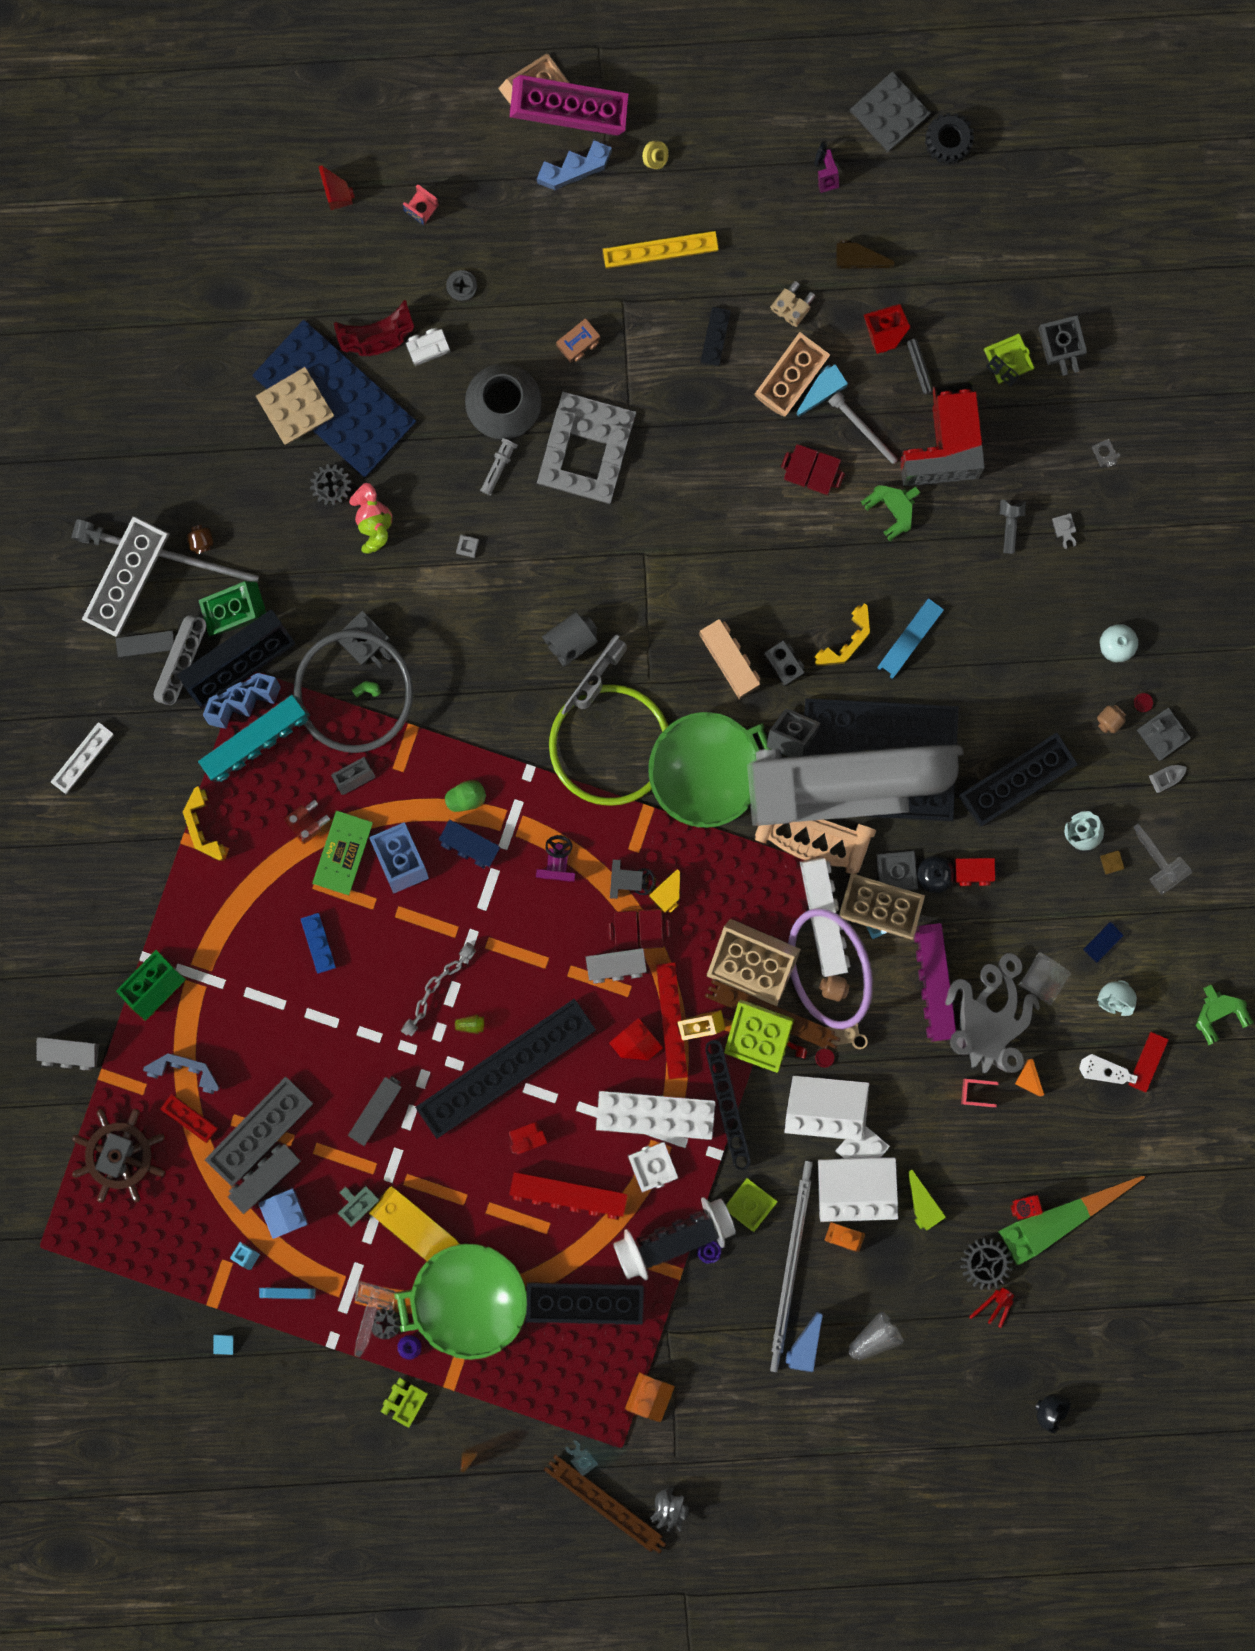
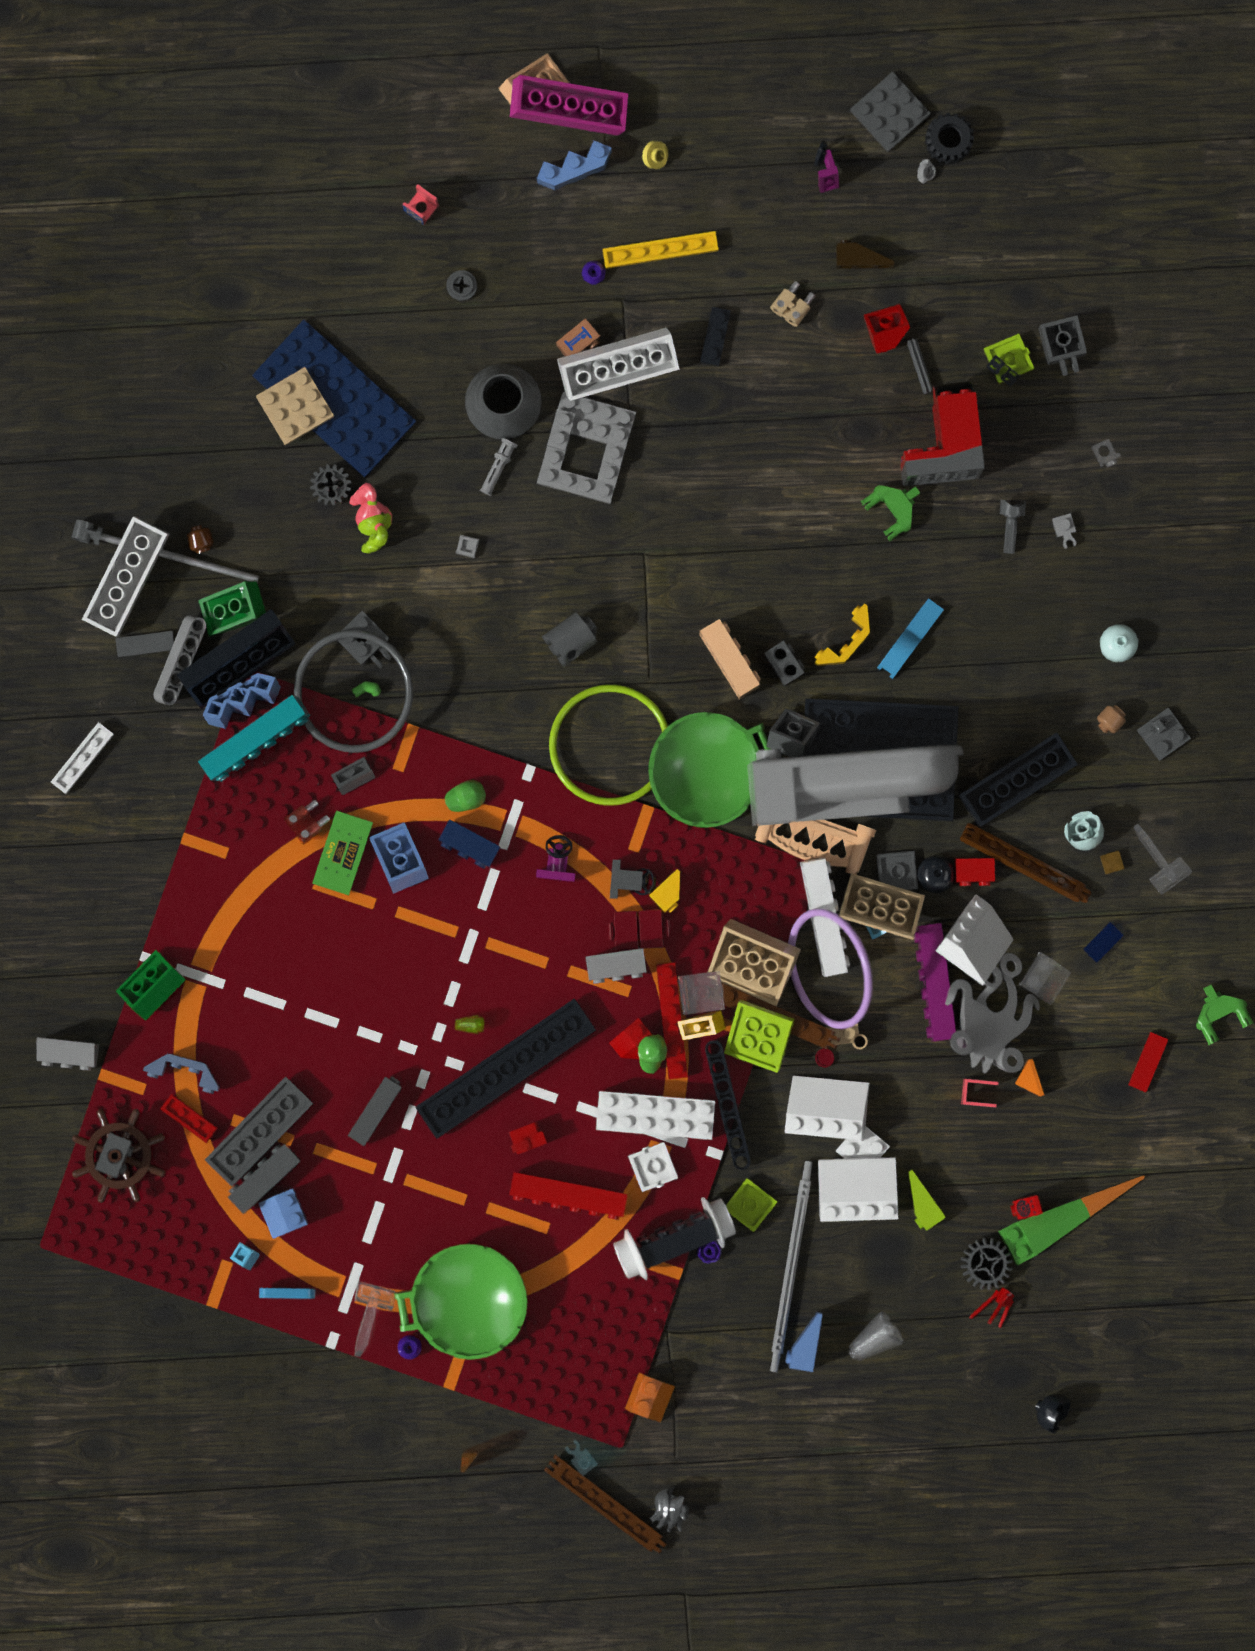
yellow slope [183,786,226,861] -> none
medium azure slope [214,1334,234,1355] -> none
blue plate [301,913,336,974] -> none
red slope [318,165,355,210] -> none
dark red windscreen [333,300,414,356] -> none
sand green plate [338,1186,379,1227] -> none
yellow piece [369,1187,459,1261] -> none
dark grey gear [370,1308,401,1339] -> none
lime plate [381,1378,428,1428] -> none
light grey piece [401,942,476,1036] -> none
white brick [406,328,450,366] -> none
black brick [526,1282,643,1325] -> none
light grey panel [562,635,627,715] -> none
light nougat brick [754,332,830,417] -> none
dark red piece [781,444,845,496] -> none
red hand [787,1041,807,1059] -> none
medium azure slope [797,365,848,417] -> none
medium nougat head [819,975,849,1002] -> none
orange torso [825,1222,865,1252] -> none
light grey piece [828,391,898,464] -> none
white piece [1079,1054,1138,1084] -> none
light aqua cylinder [1097,980,1137,1016] -> none
dark red piece [1134,693,1153,712] -> none
light grey plate [1149,765,1187,793] -> none
none -> white brick [557,327,679,401]
none -> dark purple plate [582,261,606,285]
none -> bright green piece [638,1034,667,1073]
none -> clear slope [678,971,725,1015]
none -> light grey piece [917,159,936,184]
none -> white slope [936,895,1014,985]
none -> reddish brown hinge [960,823,1091,903]

